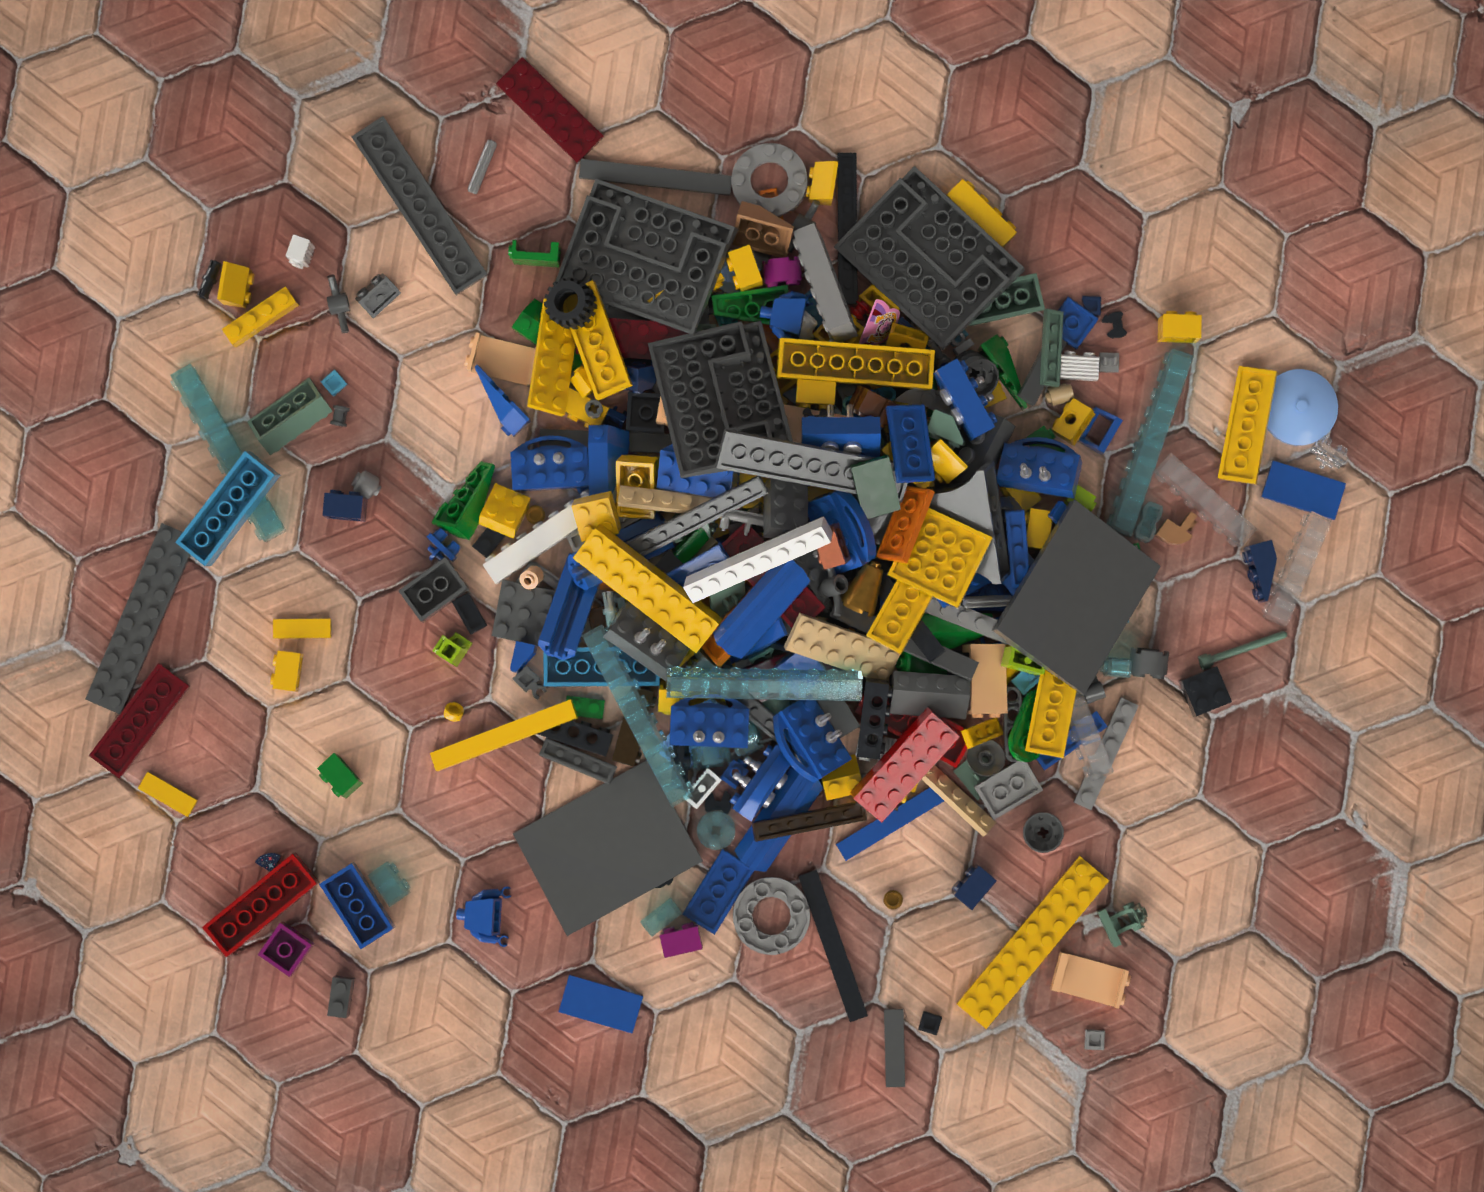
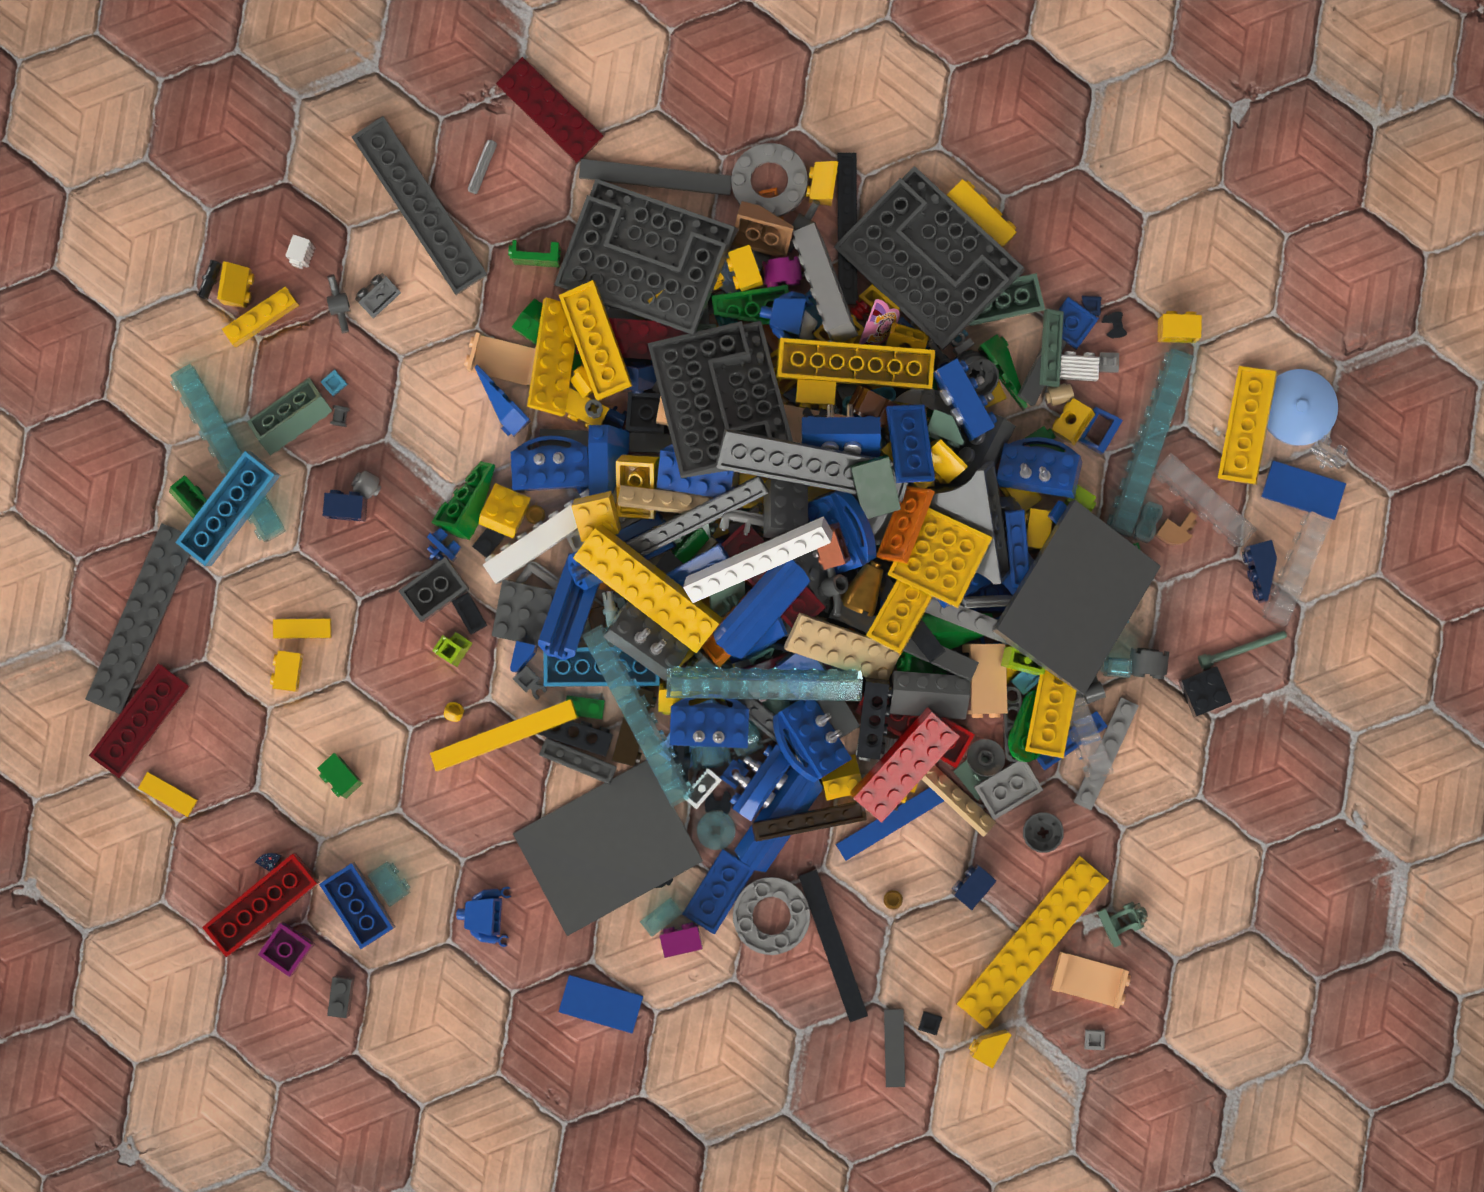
light nougat brick [520,566,544,589] -> none
black tyre [544,277,597,329] -> none
yellow tile [961,718,1003,749] -> none
none -> green brick [169,475,207,518]
none -> yellow slope [969,1029,1012,1069]

